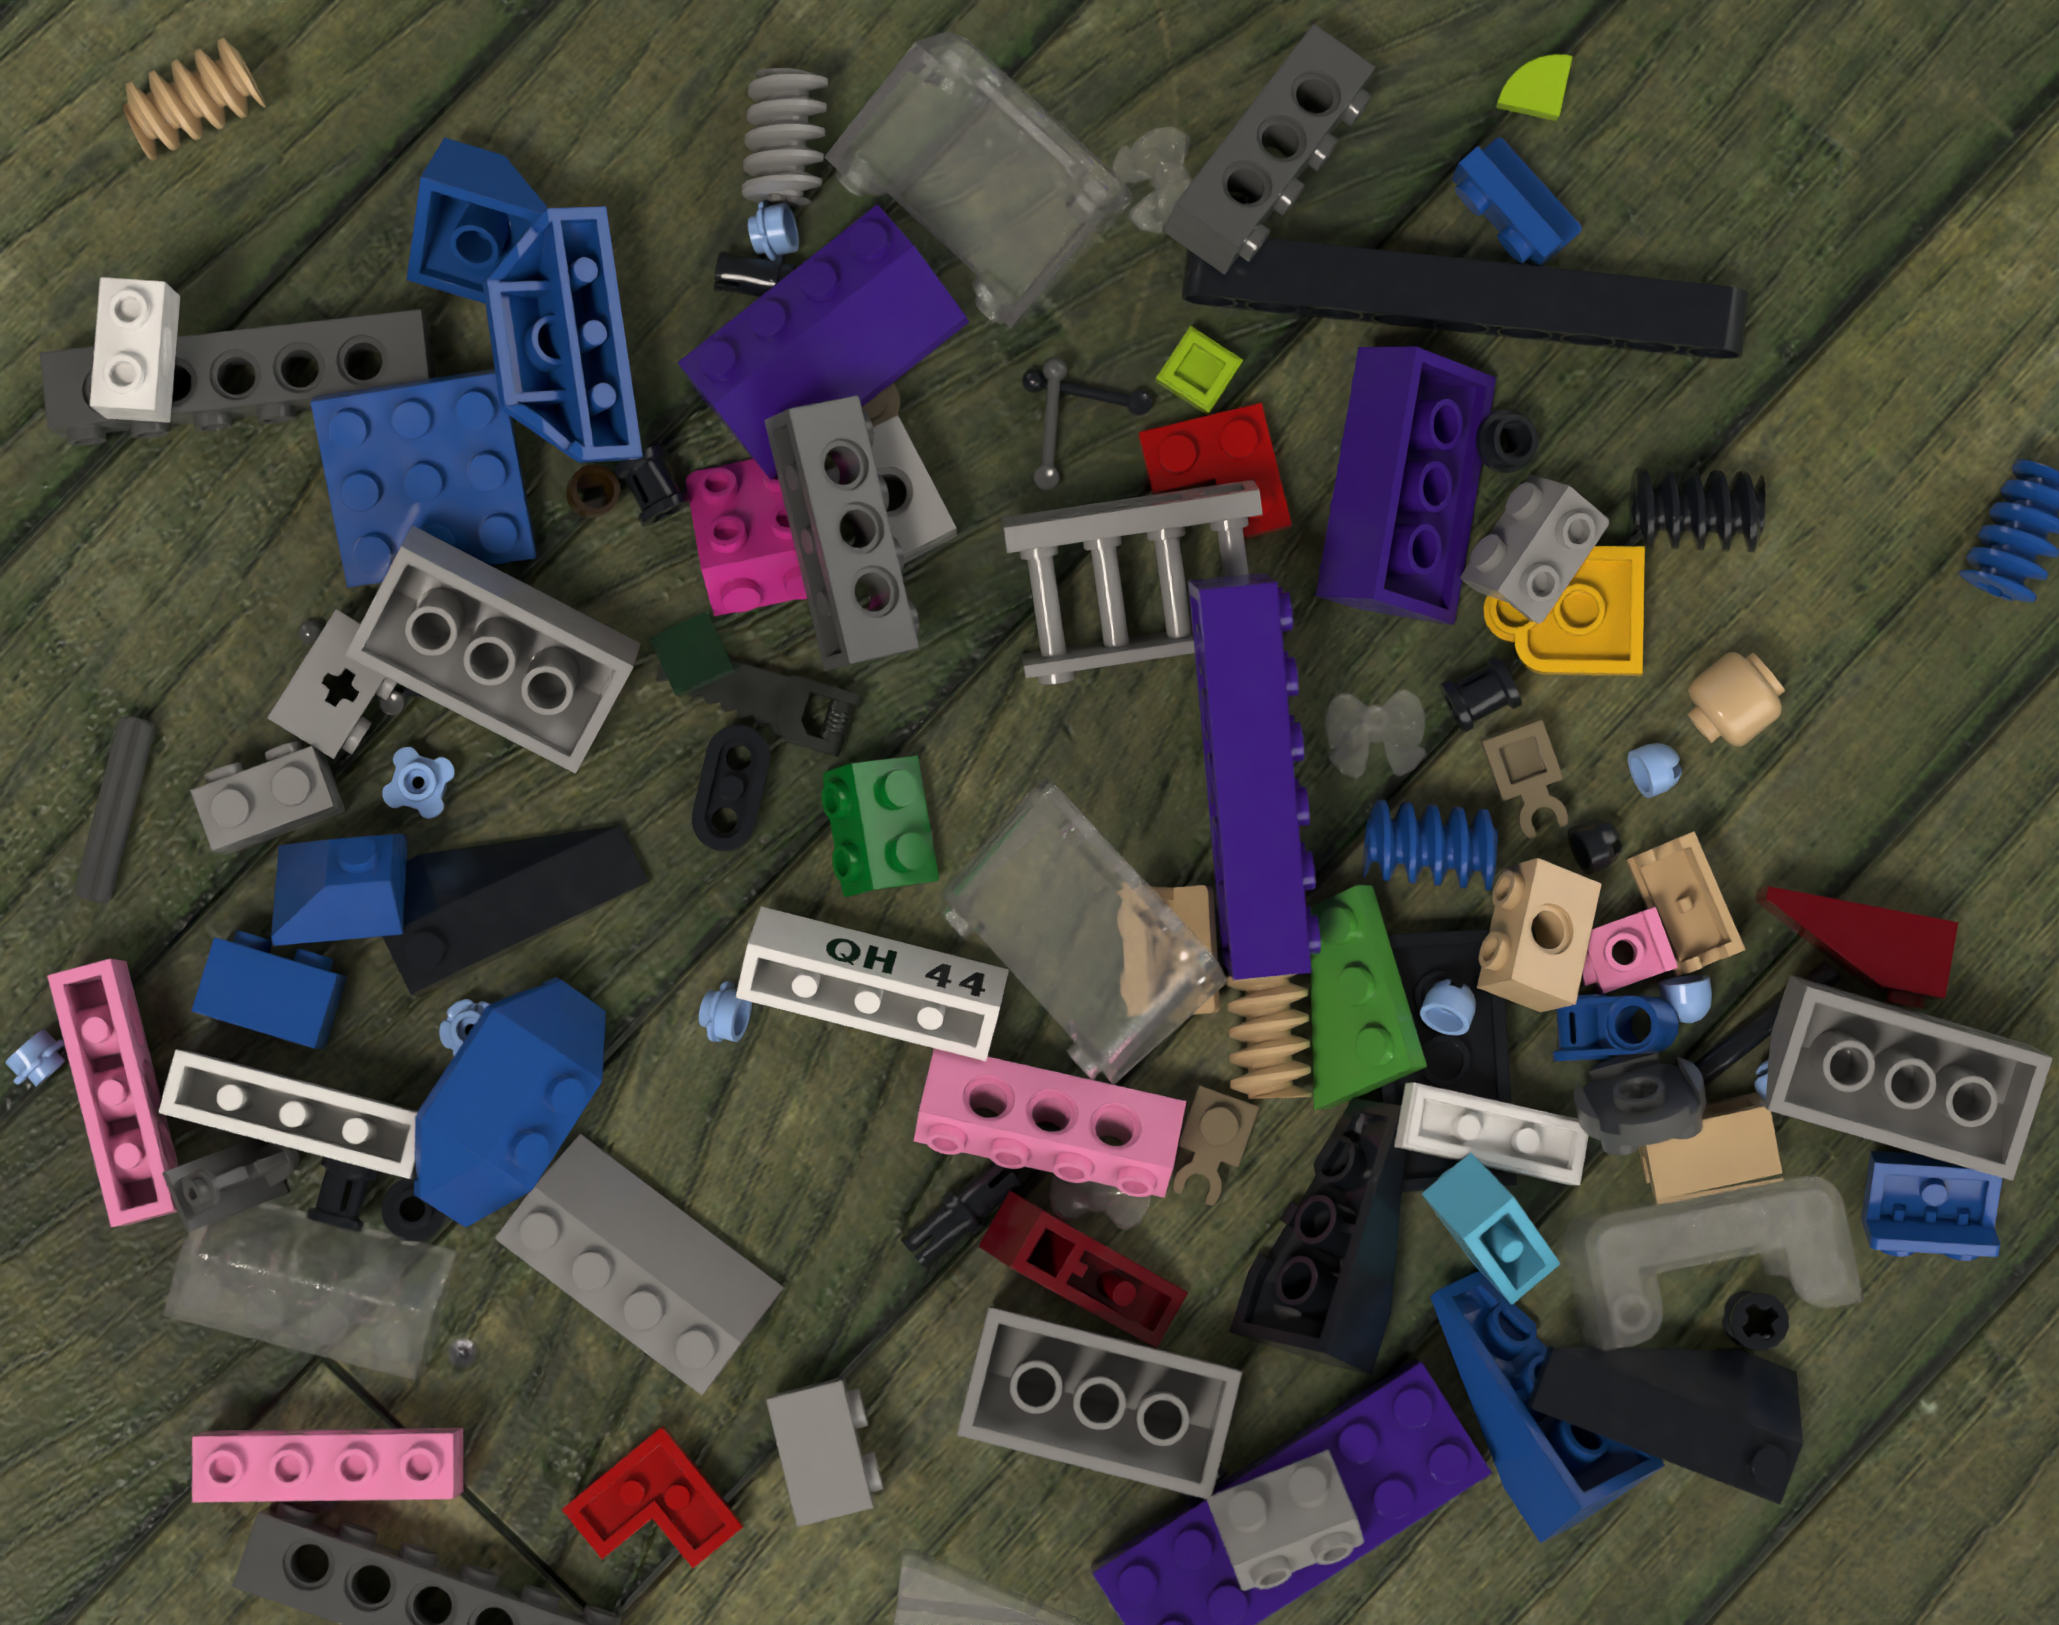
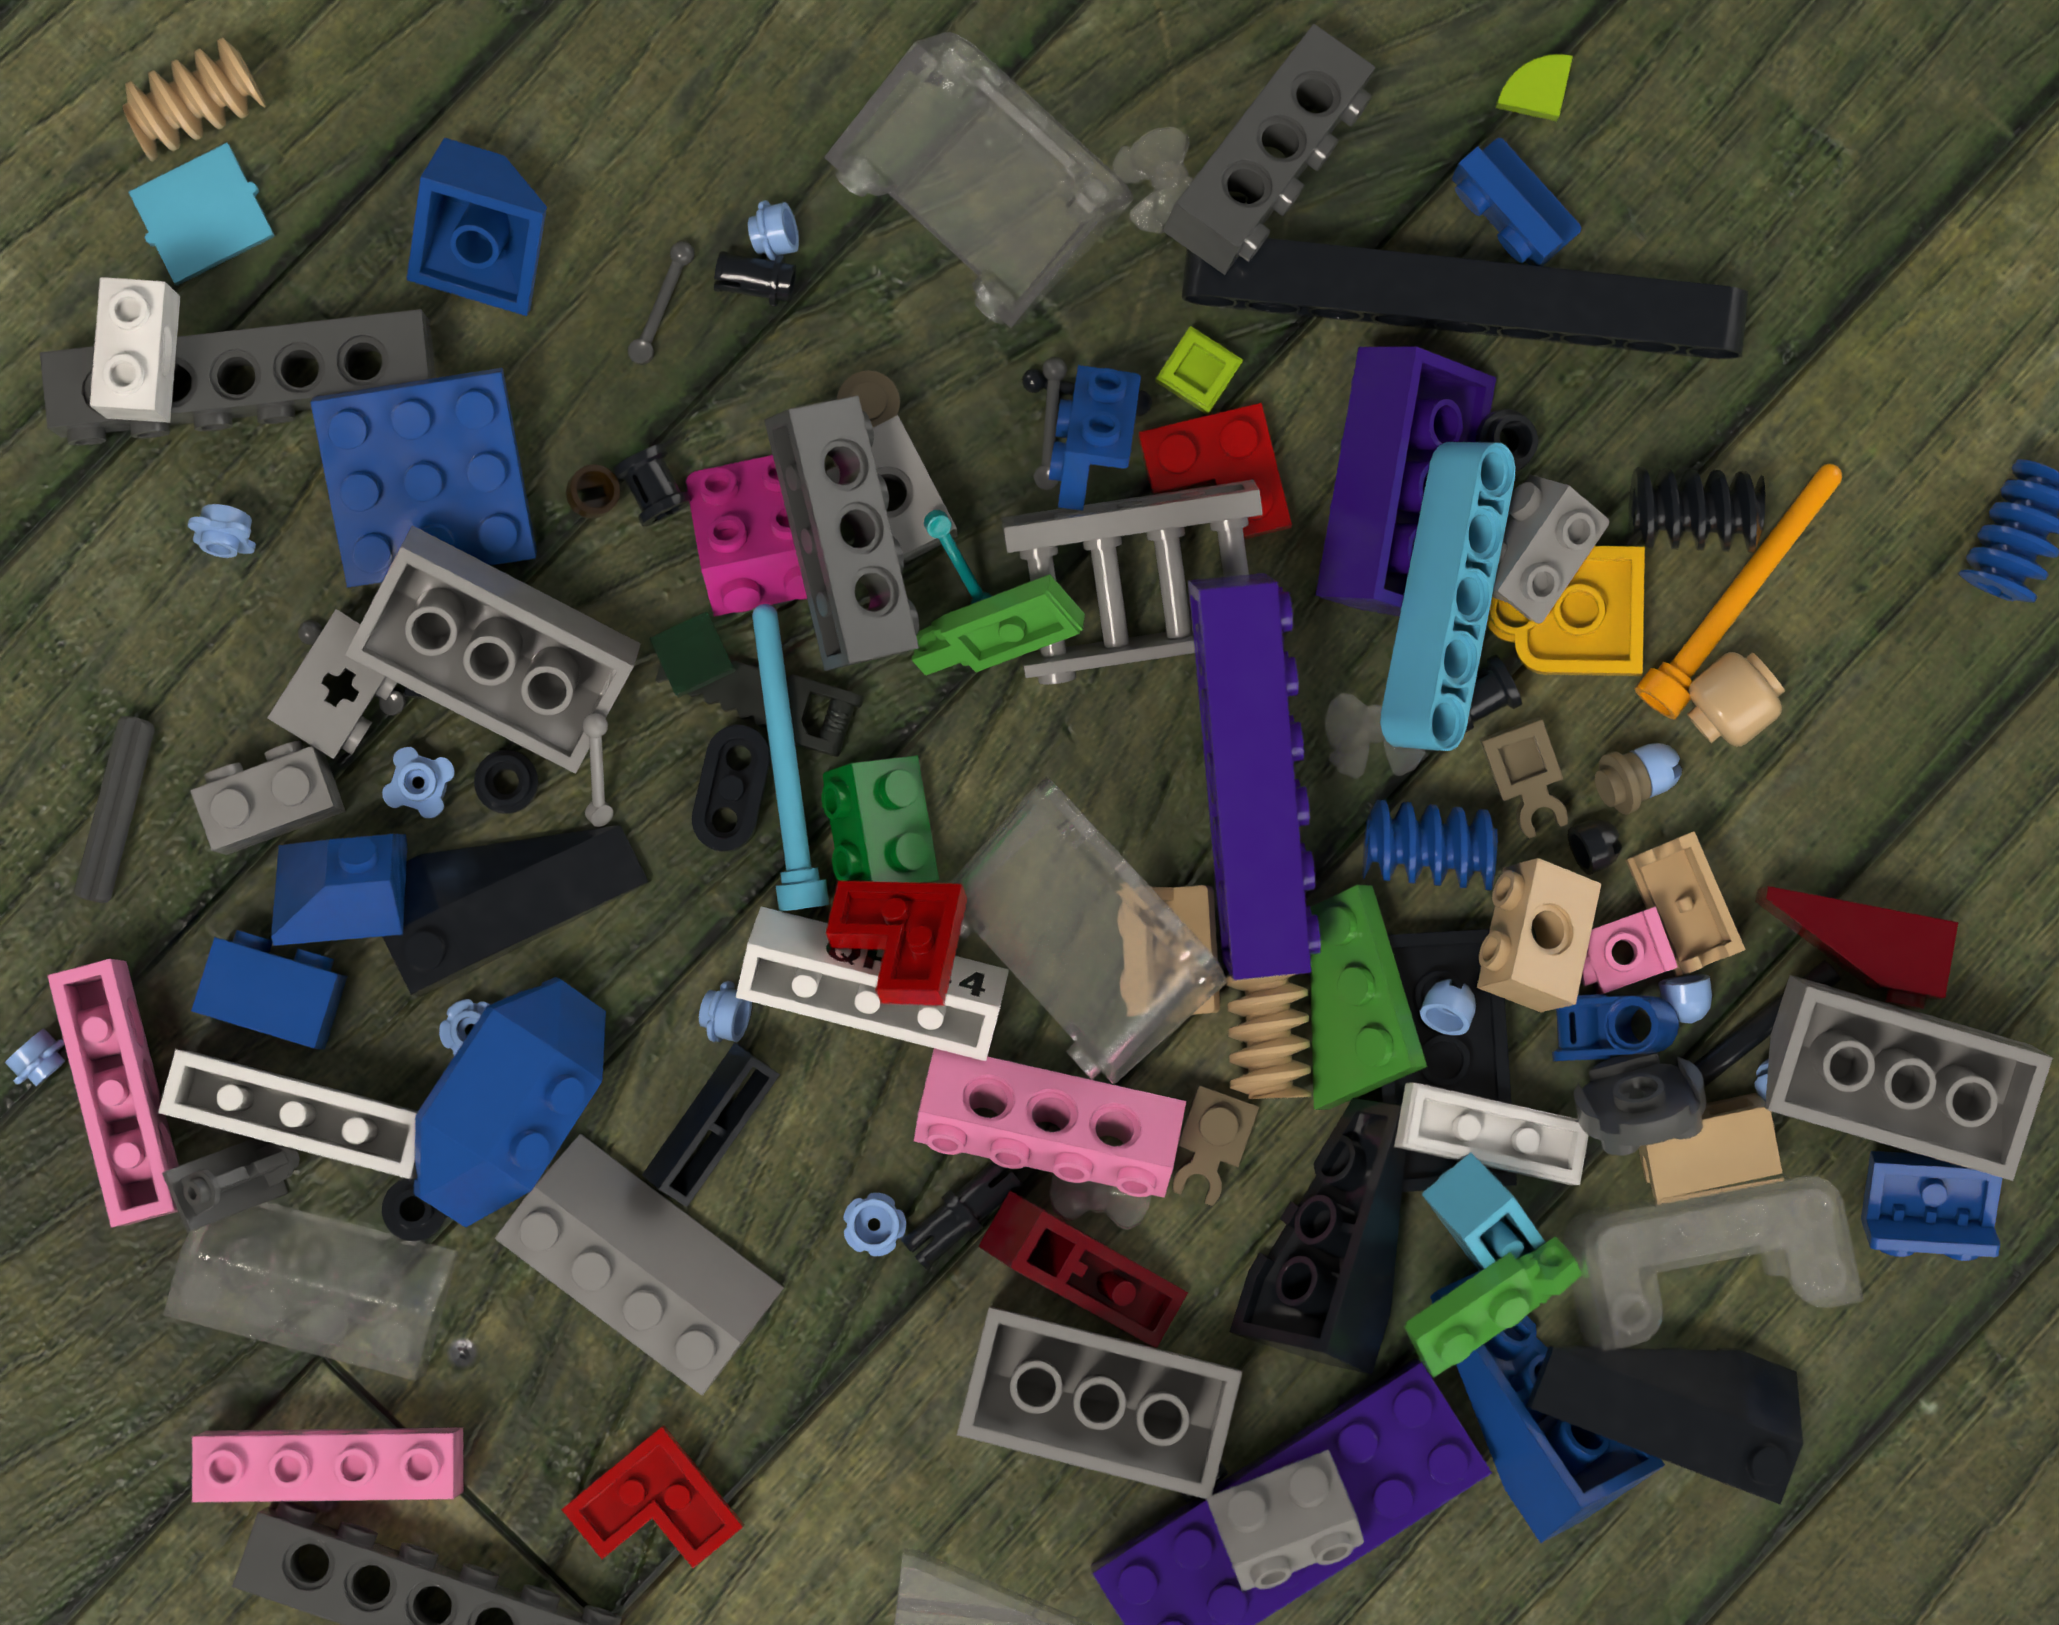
black bush [306,1156,378,1233] -> none
blue wedge [482,206,643,463] -> none
dark purple slope [677,204,969,480] -> none
light grey piece [742,68,828,207] -> none
light grey brick [766,1377,884,1527] -> none
black bush [1721,1290,1789,1351] -> none
none -> medium azure piece [129,143,275,286]
none -> light blue plate [187,504,256,558]
none -> black plate [474,750,539,814]
none -> light grey hinge [582,713,613,827]
none -> dark grey hinge [628,241,695,365]
none -> black piece [642,1043,780,1207]
none -> medium azure piece [752,604,829,911]
none -> red plate [826,881,967,1006]
none -> light blue plate [843,1193,906,1256]
none -> bright green hinge [912,574,1085,676]
none -> teal hinge [923,510,992,604]
none -> blue bracket [1049,365,1141,511]
none -> medium azure beam [1380,442,1516,751]
none -> bright green hinge [1404,1236,1582,1377]
none -> dark tan plate [1595,751,1652,815]
none -> light orange piece [1635,464,1842,720]

